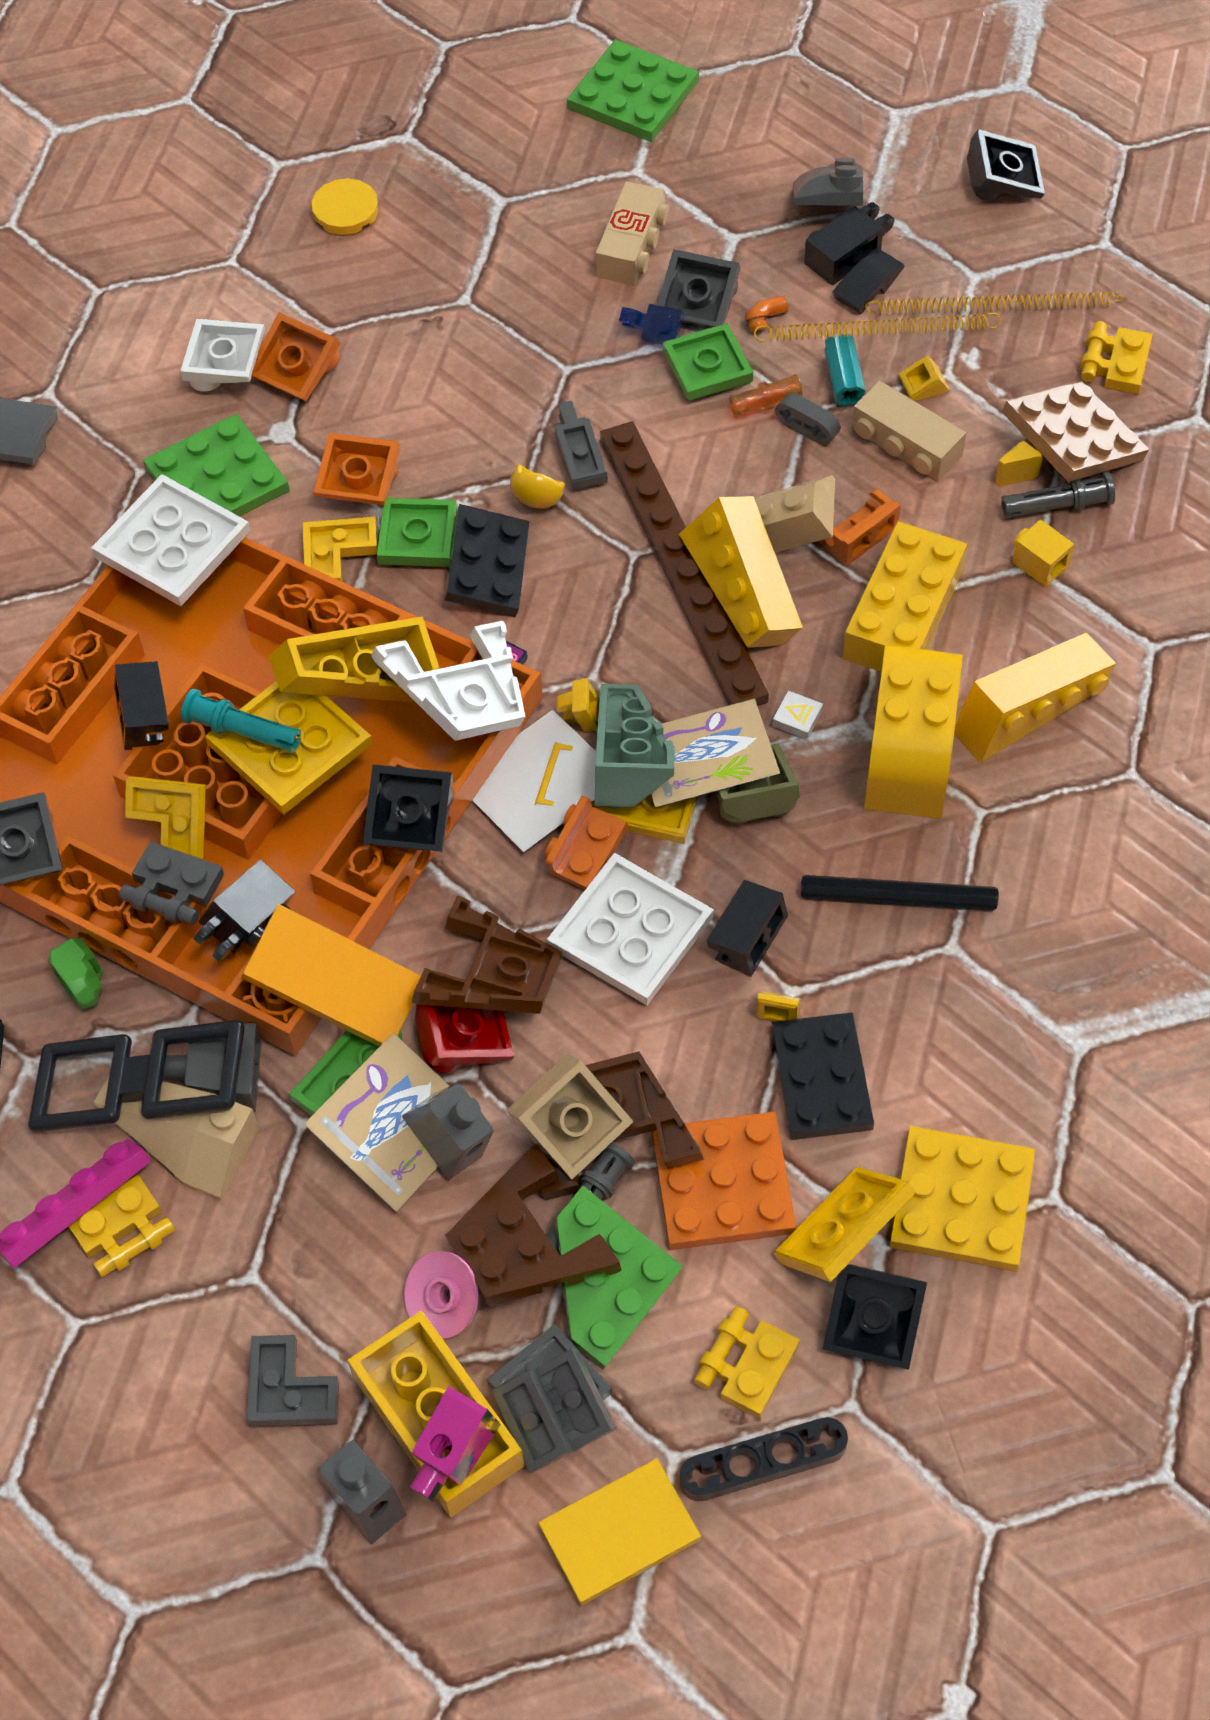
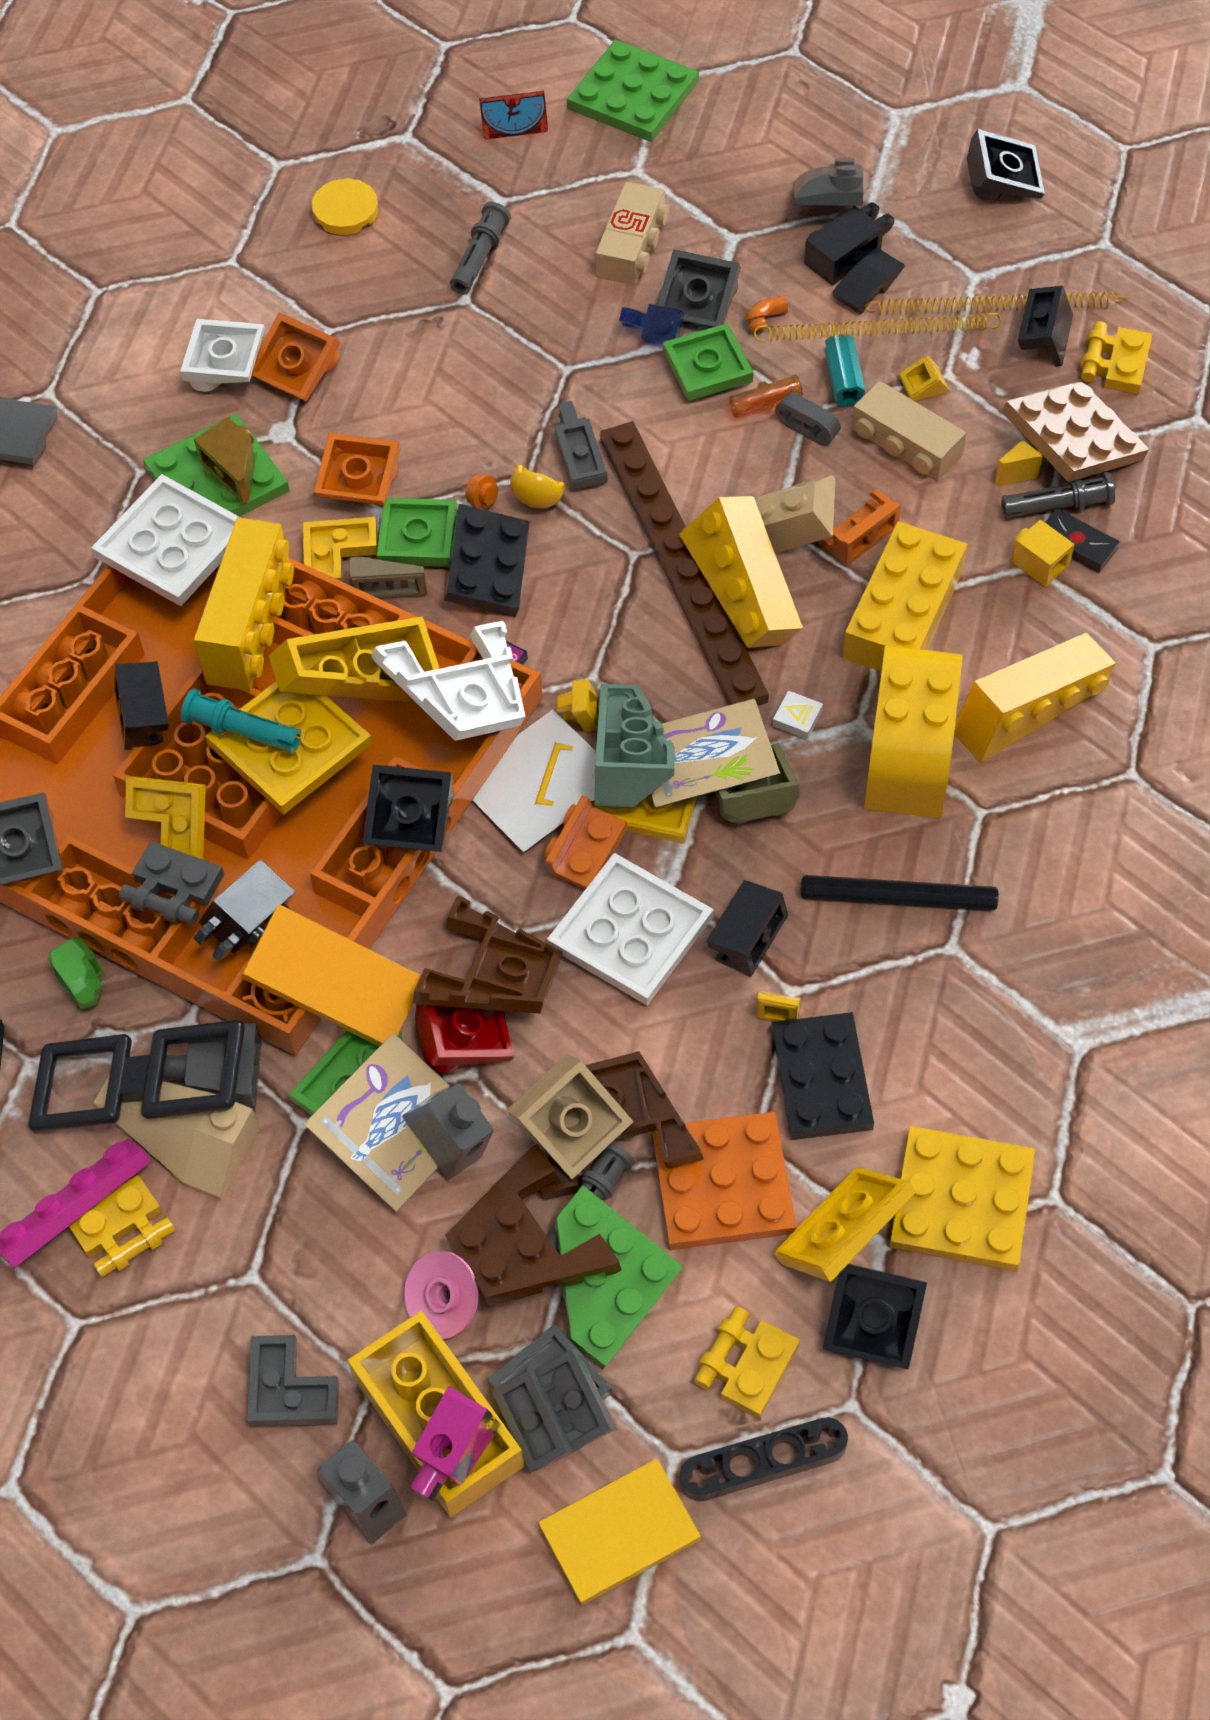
none -> pearl gold slope [194,417,255,504]
none -> yellow brick [194,517,294,691]
none -> dark tan slope [350,557,427,599]
none -> dark grey pin [450,202,511,294]
none -> orange plate [465,474,498,510]
none -> slope [479,91,548,140]
none -> black panel [1018,285,1073,367]
none -> black tile [1045,508,1120,573]

